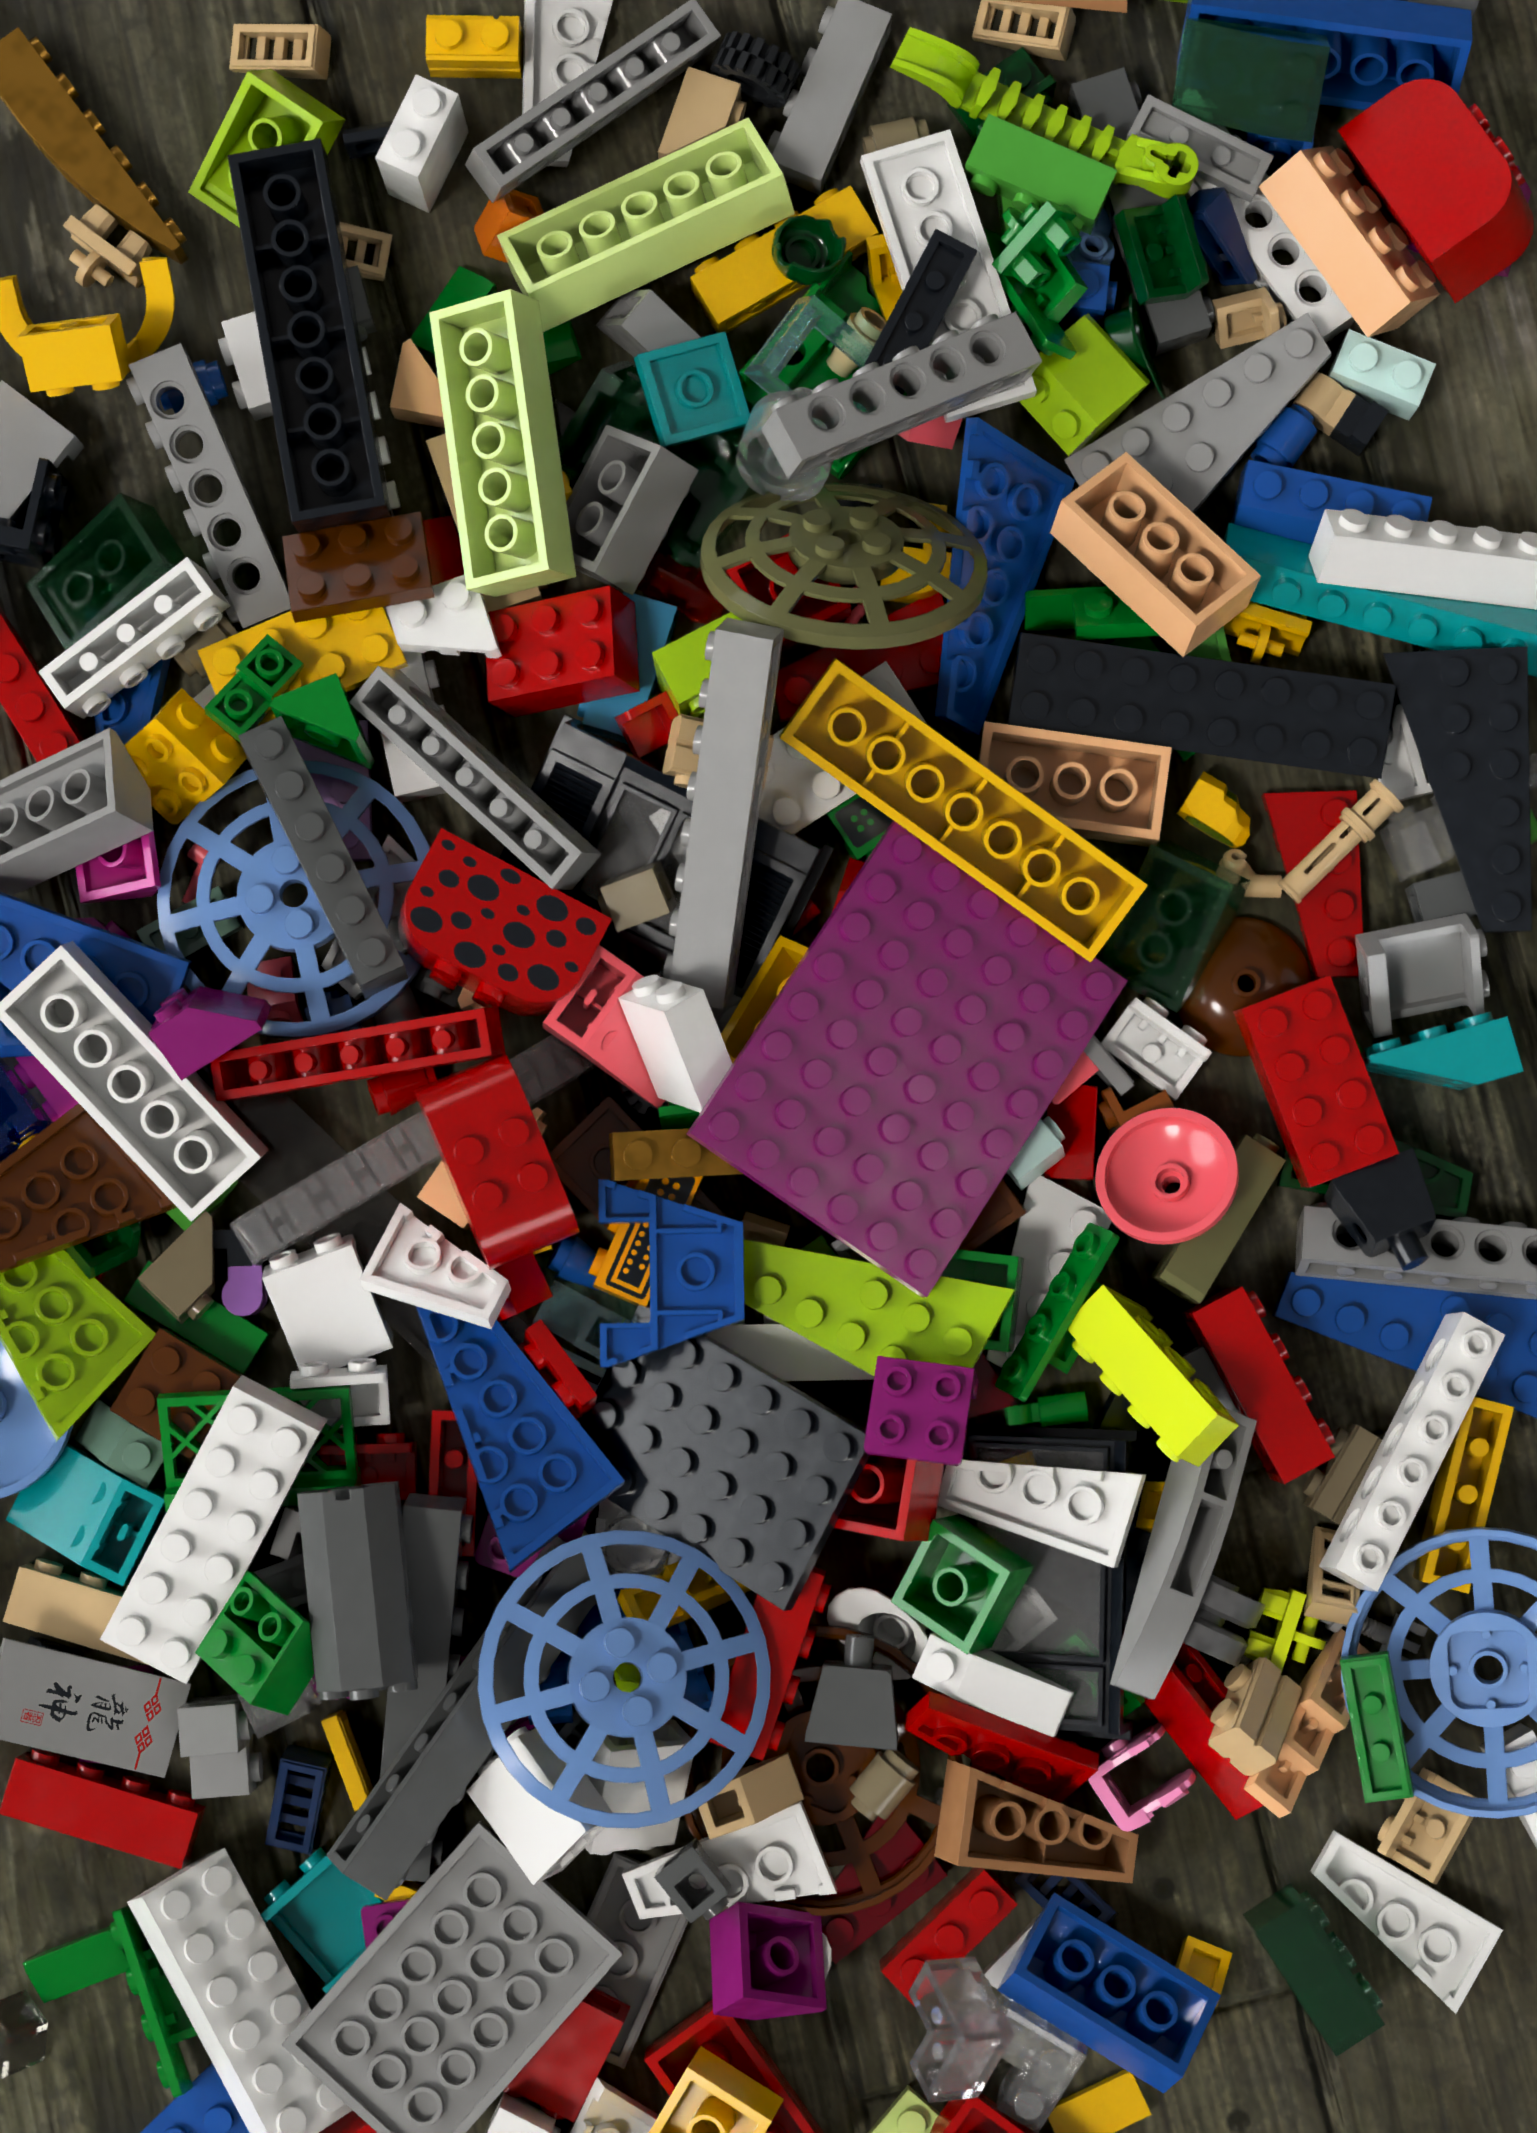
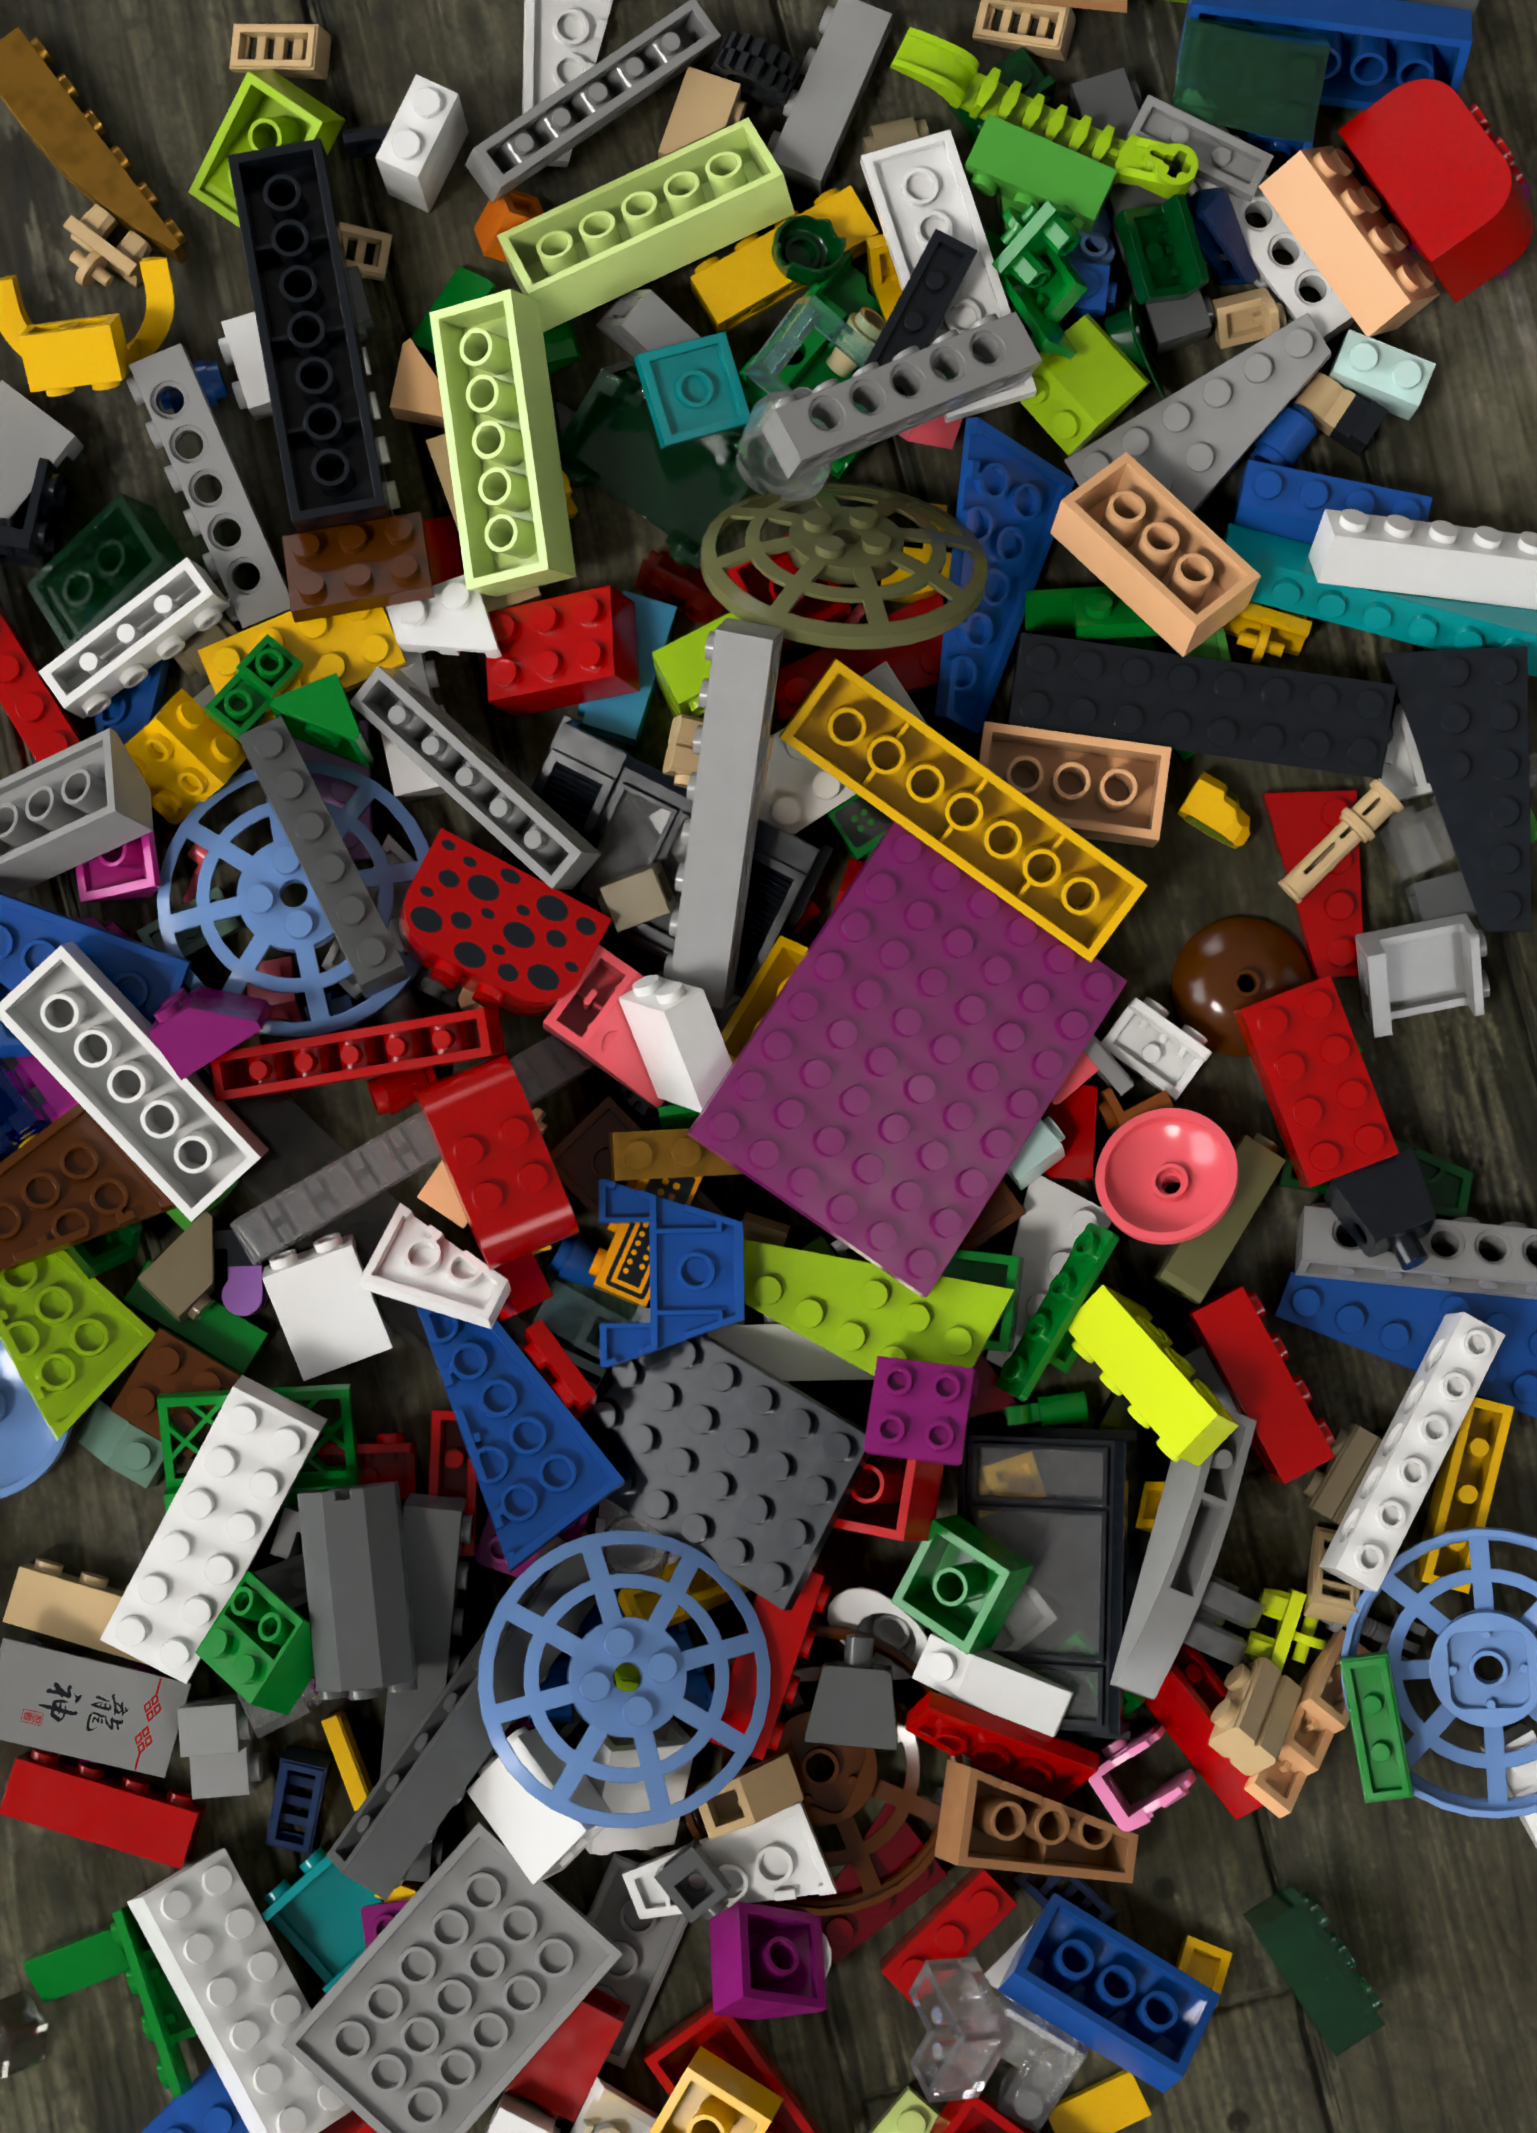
teal slope [6,1443,167,1586] -> none
white bracket [290,1358,391,1428] -> none
yellow brick [426,15,523,79] -> none
light grey brick [566,425,699,596] -> none
red panel [614,691,679,758] -> none
dark tan brick [849,1750,920,1821] -> none
white wing [938,1459,1147,1568] -> none
clear green slope [1100,840,1250,1012] -> none
tan arm [1219,849,1282,898] -> none
white wing [1310,1830,1503,2014] -> none
teal slope [1363,1011,1524,1090] -> none
tan bracket [1377,1768,1477,1885] -> none

